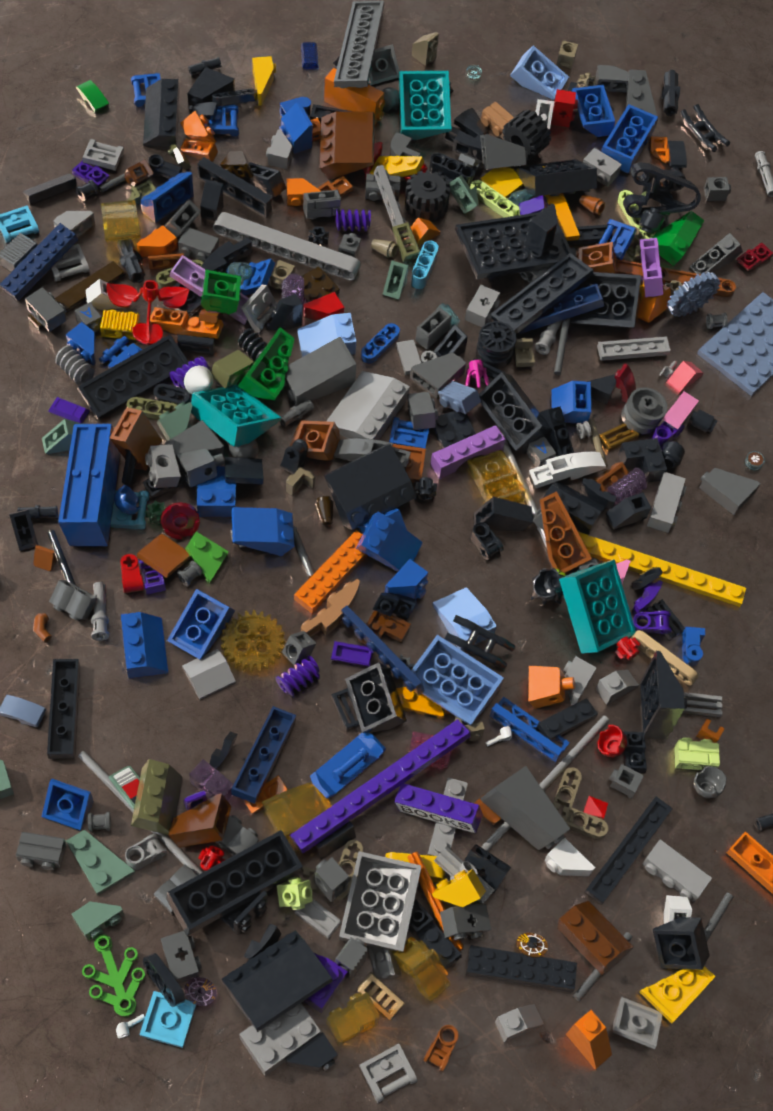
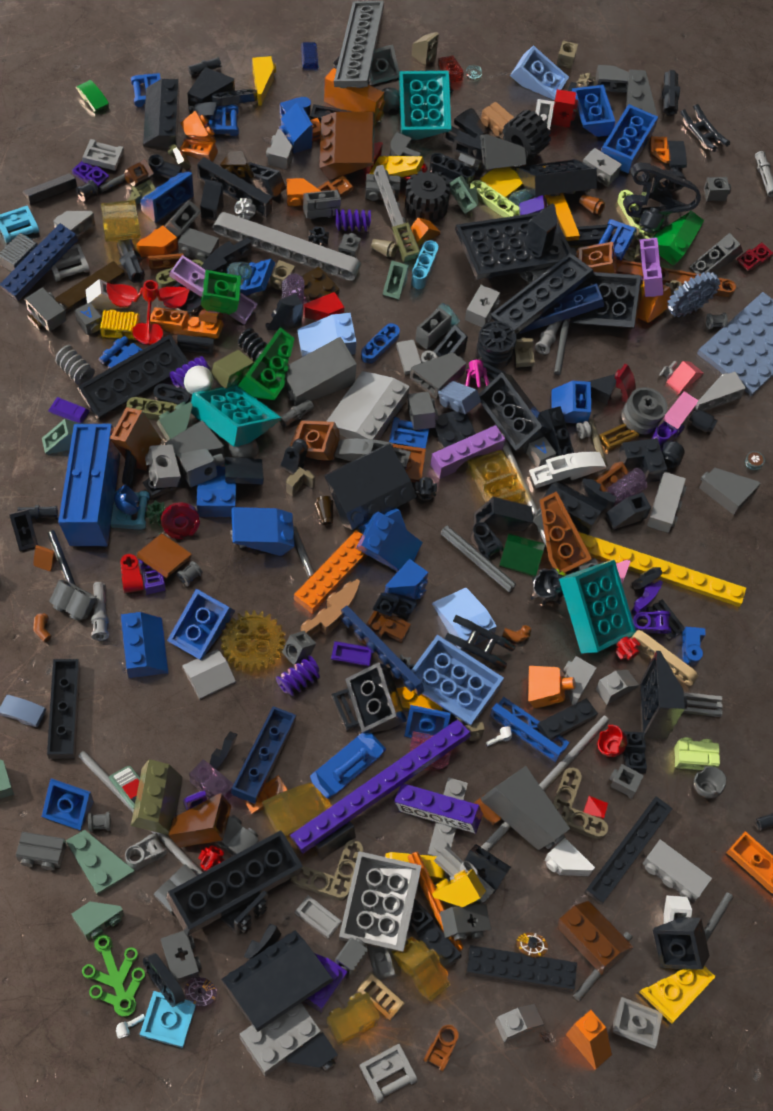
blue slope [66,322,96,365] -> none
bright green wing [185,532,229,583] -> none
light grey plate [241,285,278,333] -> none
yellowish green brick [277,877,313,910] -> none
dark grey brick [315,857,349,902] -> none
light grey plate [597,337,670,361] -> none
orange piece [696,719,725,743] -> none
none -> white gear [234,198,256,220]
none -> blue slope [404,705,451,741]
none -> clear red slope [438,55,464,83]
none -> dark grey axle [441,525,516,592]
none -> dark green slope [499,534,545,577]
none -> dark orange arm [502,625,531,643]
none -> light grey slope [694,372,746,412]

